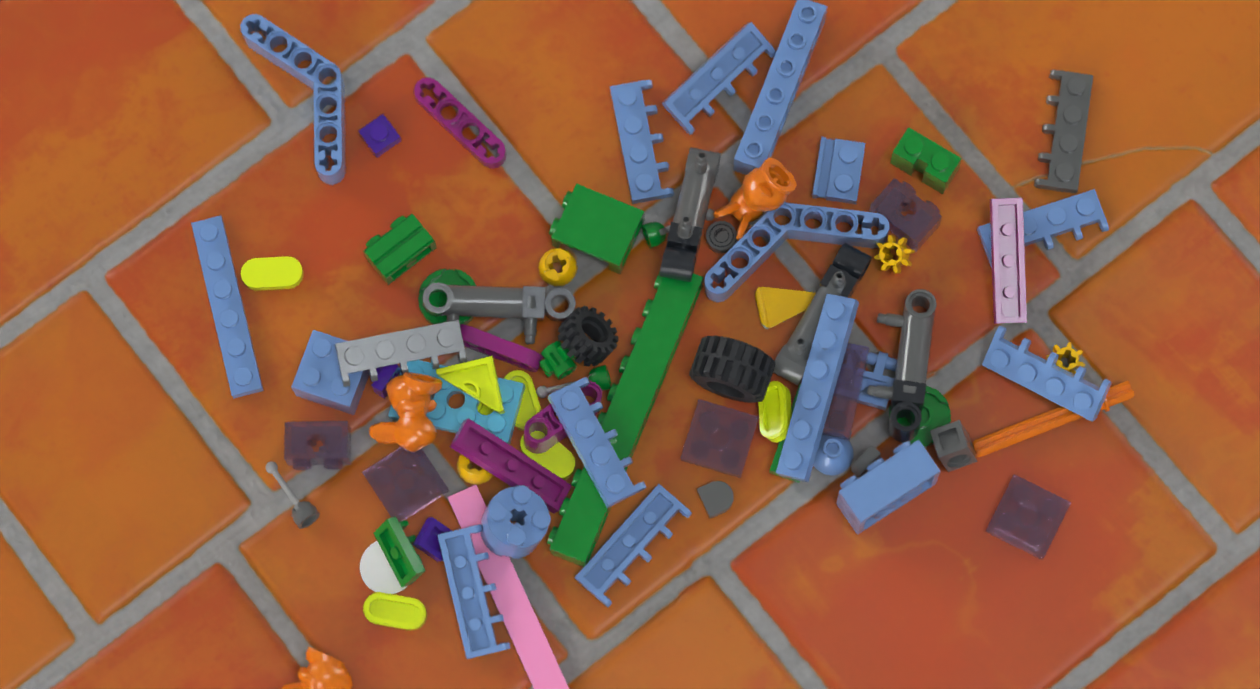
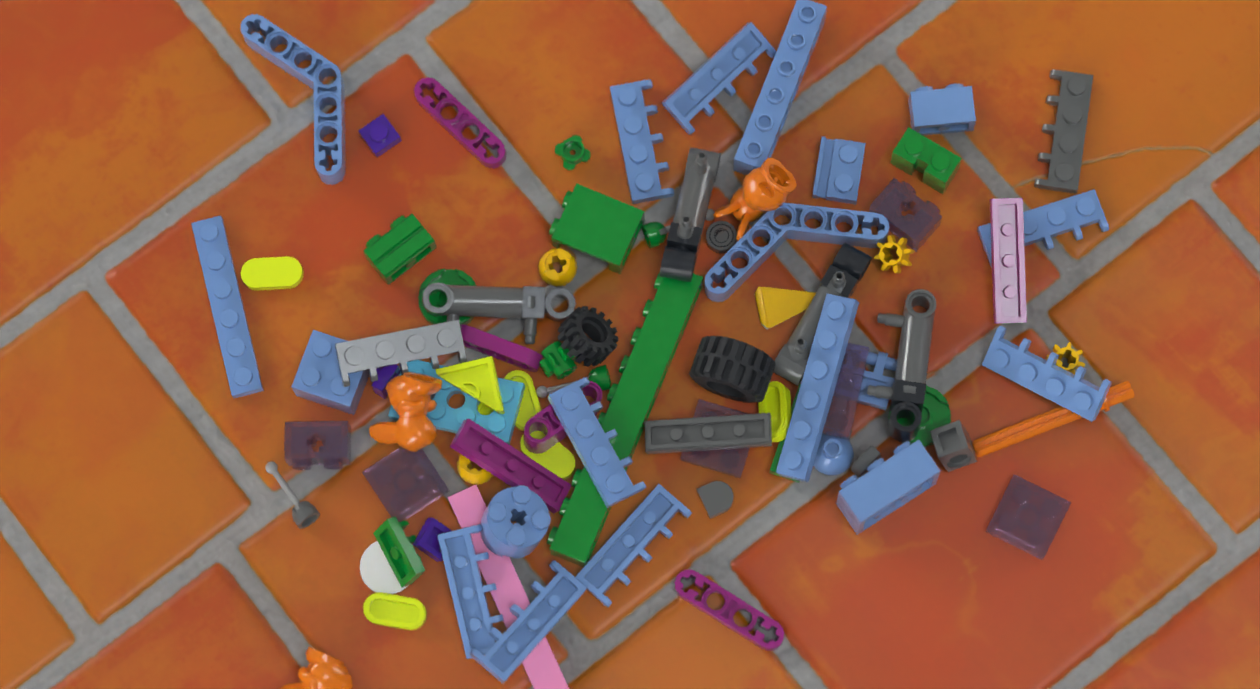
none -> medium blue hinge [470,560,587,684]
none -> green plate [555,135,591,170]
none -> dark grey tile [645,413,772,454]
none -> magenta beam [675,570,784,651]
none -> medium blue brick [908,84,976,135]

